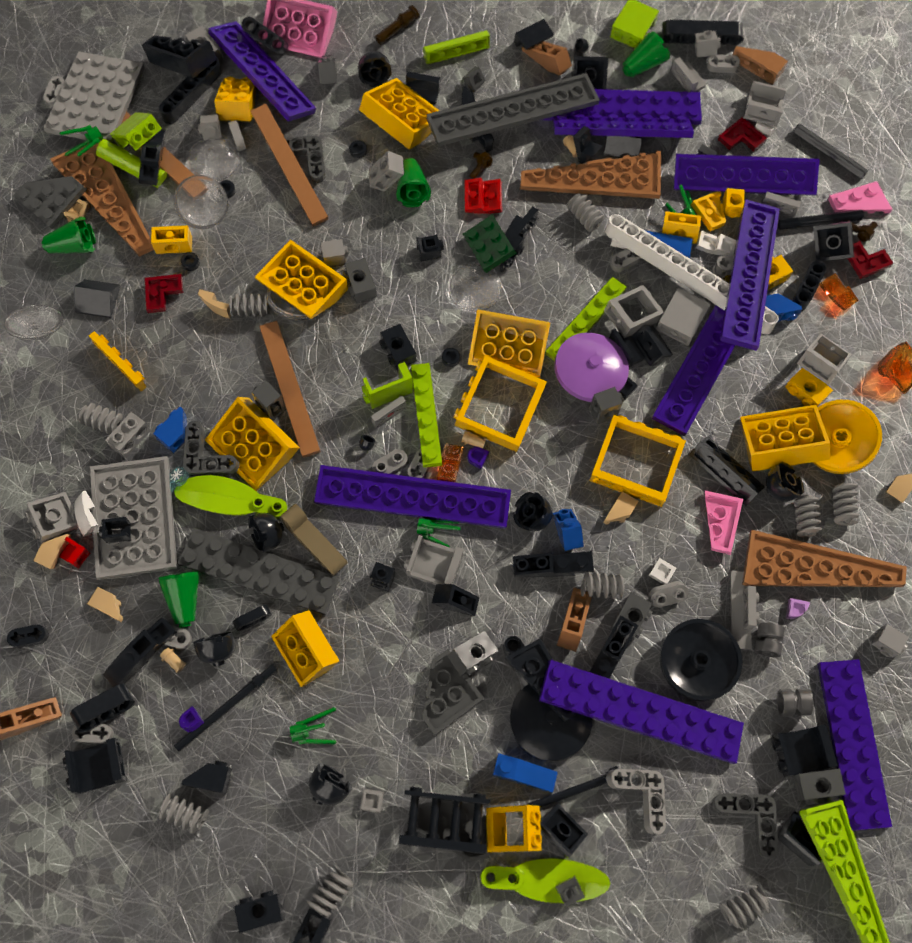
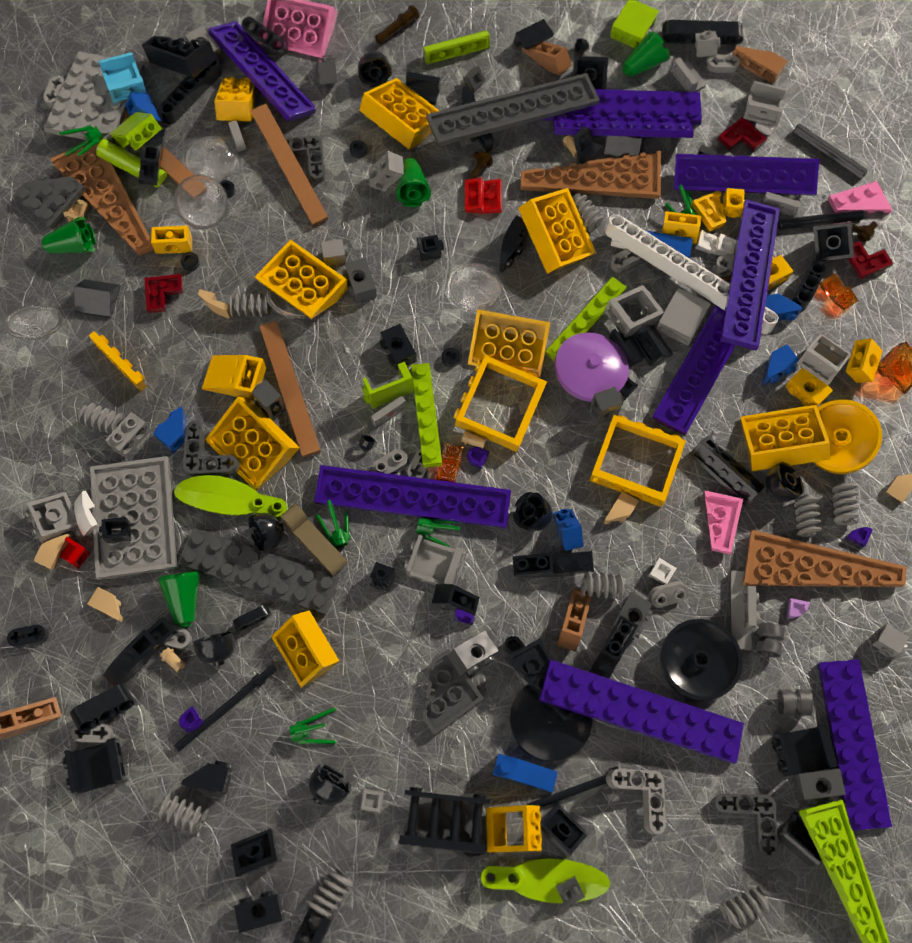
clear light blue tile [170,467,189,487] -> none
light grey brick [197,113,221,140] -> none
dark green plate [463,214,516,273] -> none
none -> medium azure panel [99,52,147,103]
none -> blue slope [125,92,161,125]
none -> yellow slope [202,355,266,401]
none -> black slope [231,828,282,877]
none -> green plant [316,500,351,548]
none -> dark purple tile [454,609,475,625]
none -> yellow slope [518,188,596,274]
none -> blue slope [762,344,799,385]
none -> yellow brick [845,338,883,383]
none -> dark purple tile [846,527,873,547]

